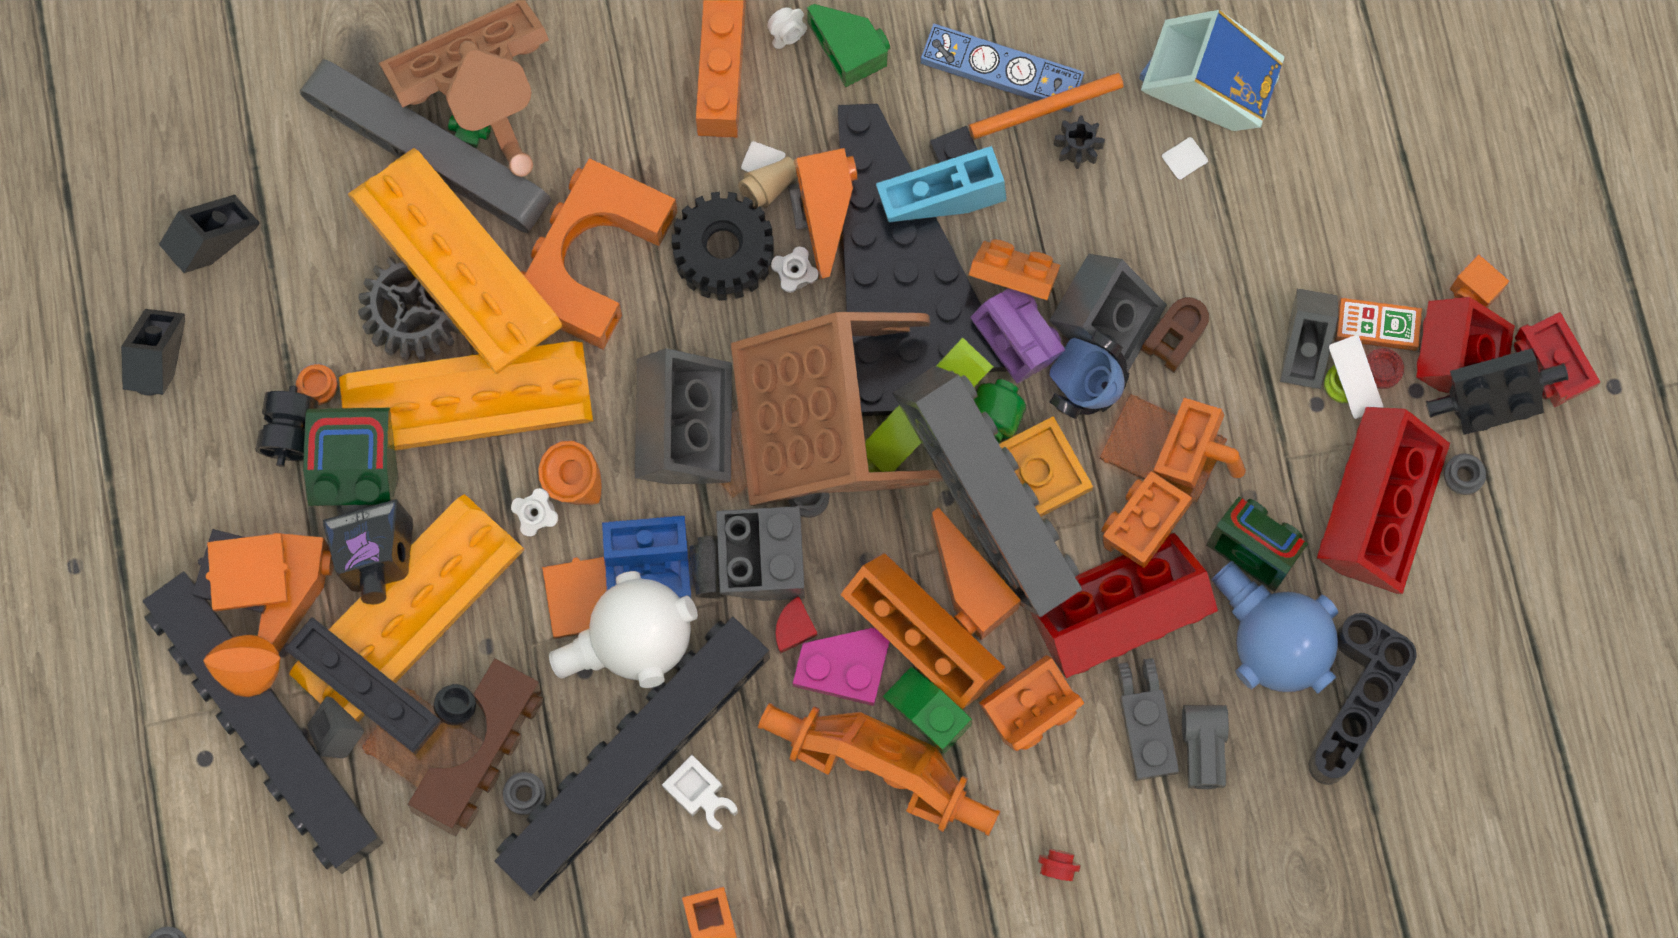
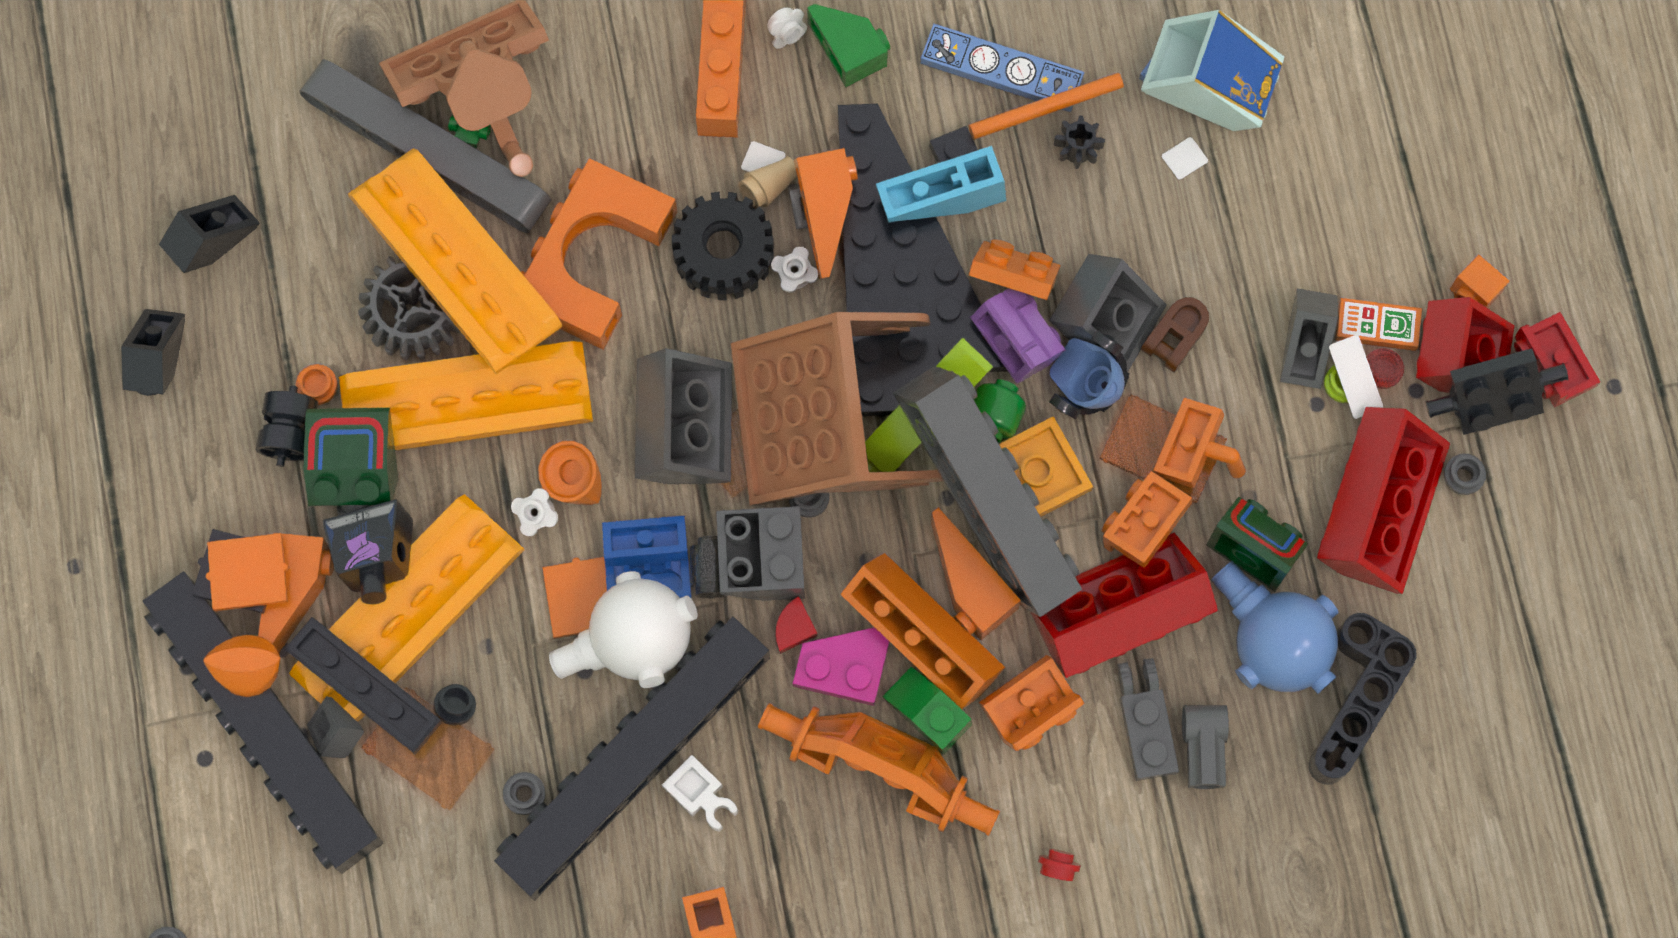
reddish brown arch [408,658,543,837] -> none

